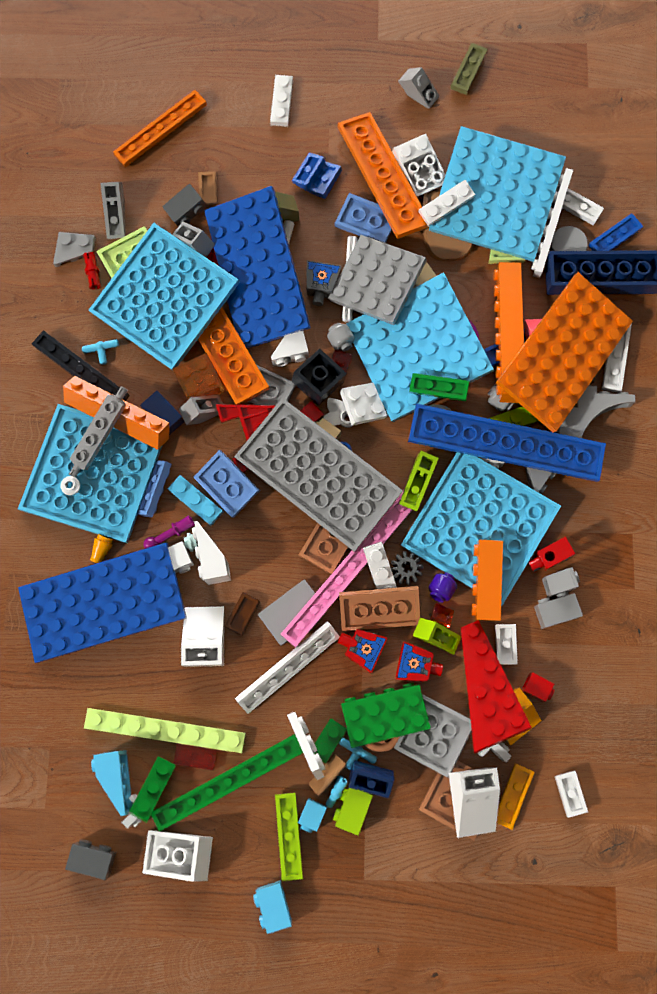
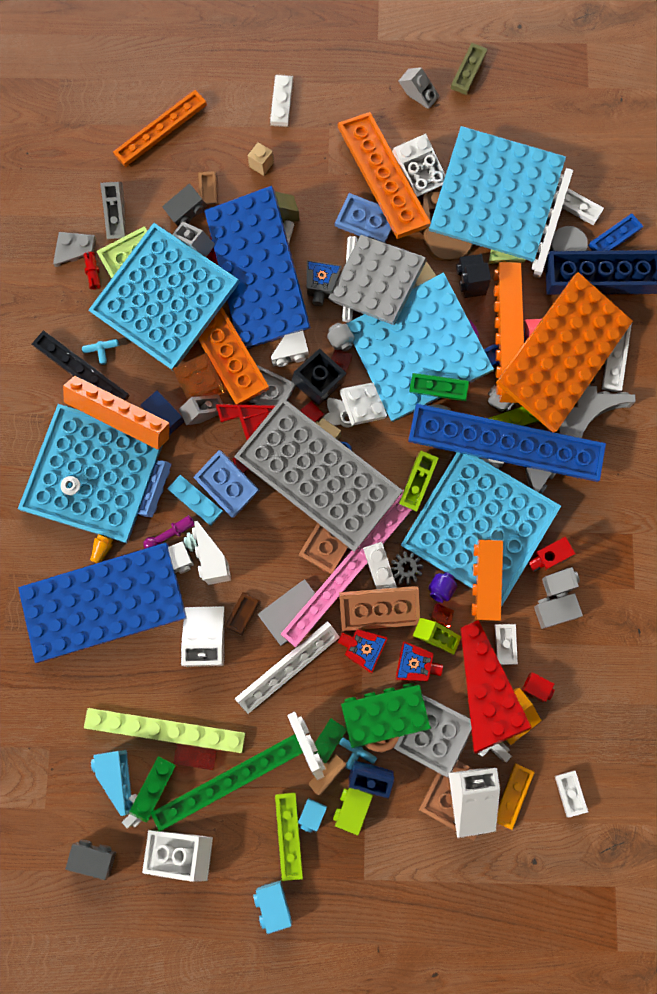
light grey plate [69,386,128,477] -> none
blue slope [292,153,342,199] -> none
medium azure piece [326,776,347,808] -> none
white plate [418,180,475,227] -> none
none -> tan brick [248,143,274,176]
none -> black brick [456,254,491,298]

